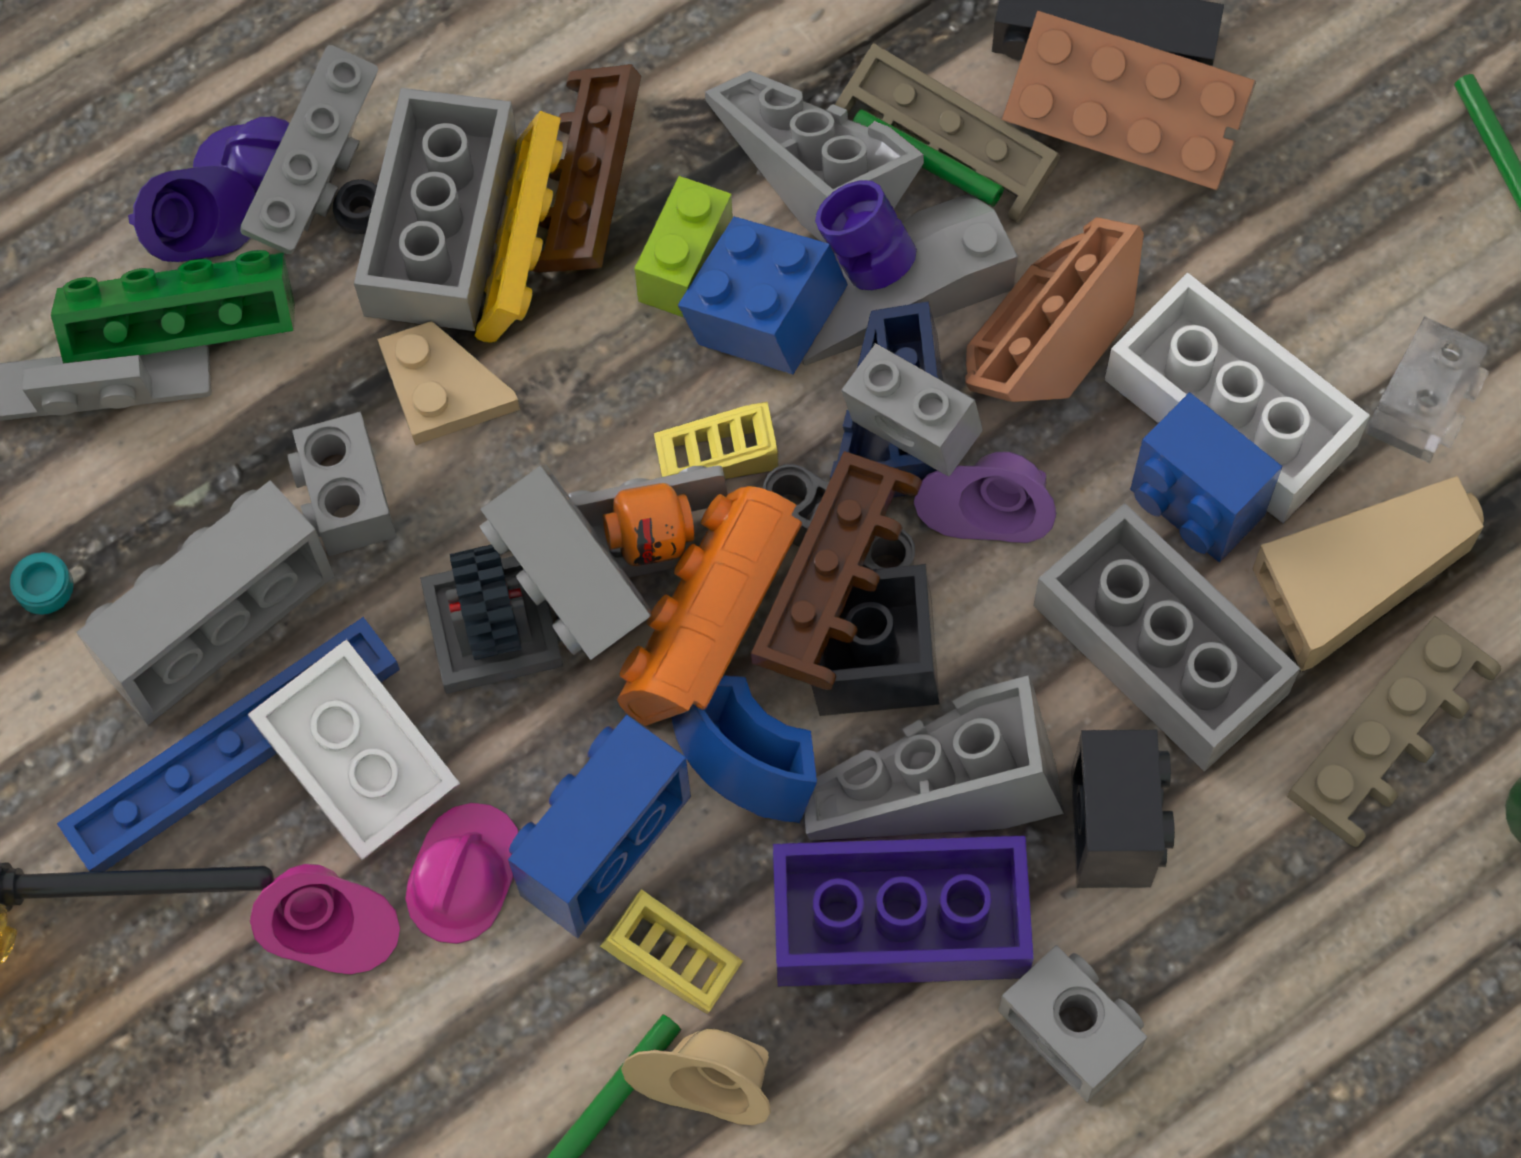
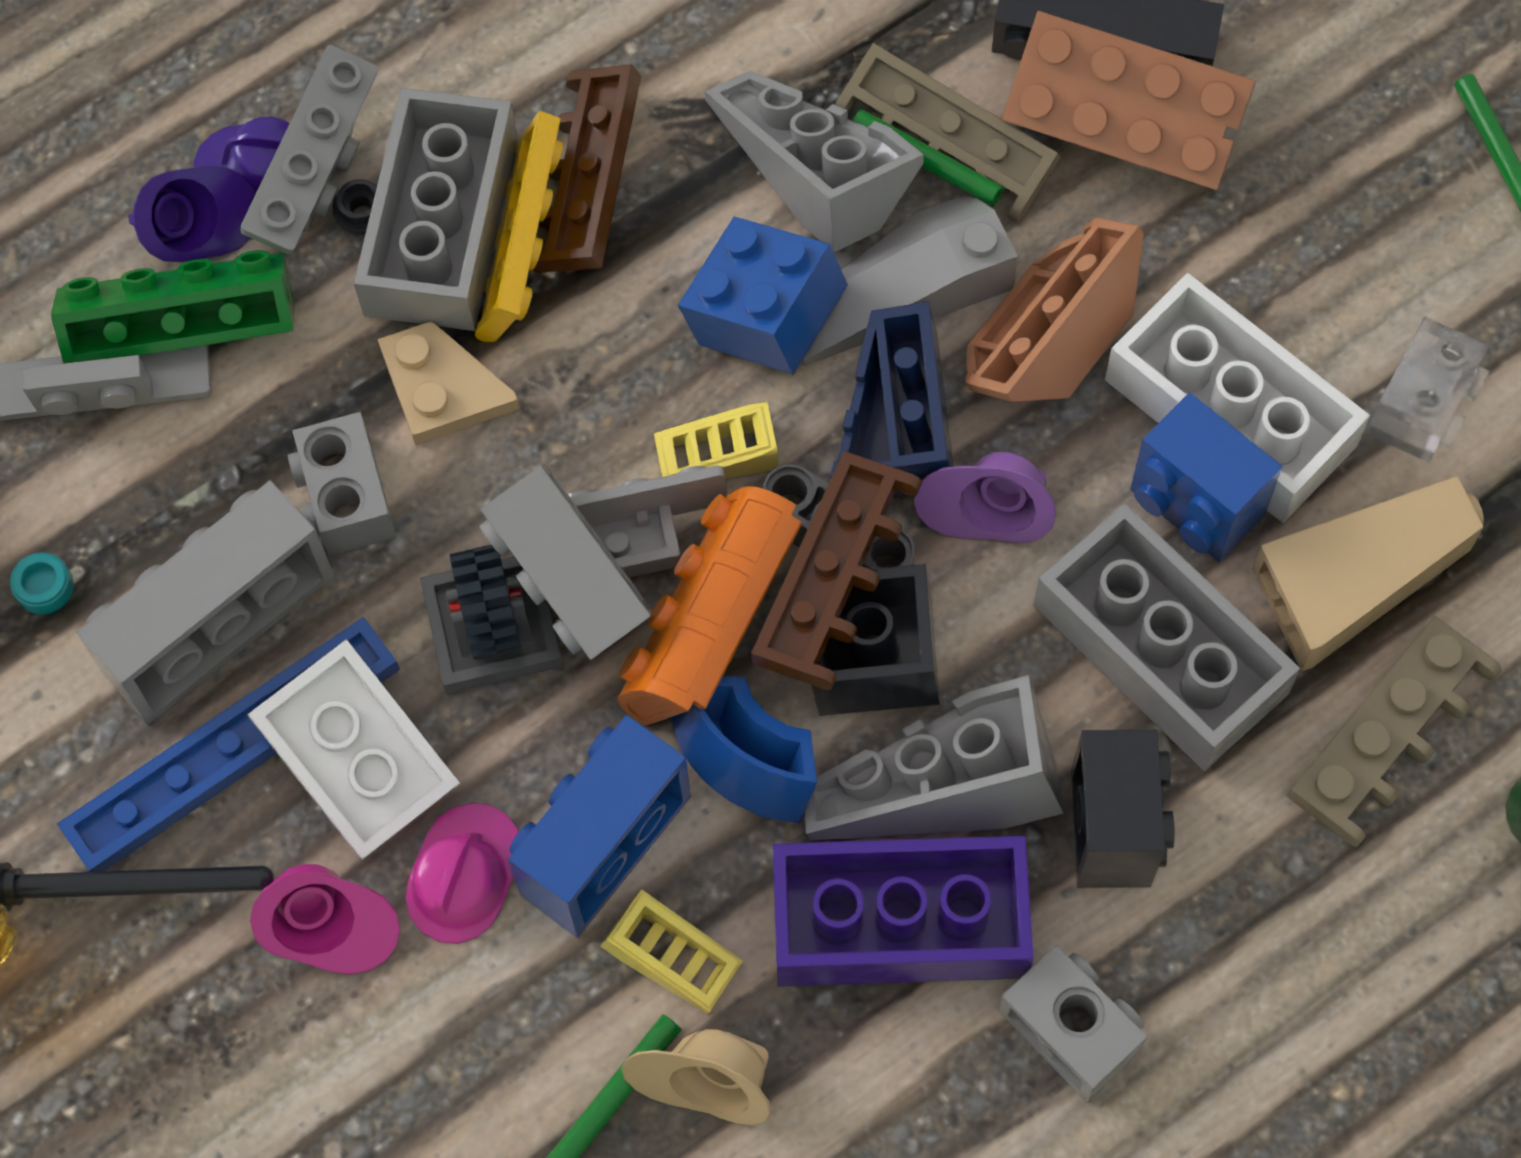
orange head [603,483,694,566] -> none
lime brick [634,176,733,318] -> none
dark purple wheel [815,180,917,291] -> none
light grey brick [841,343,983,477] -> none

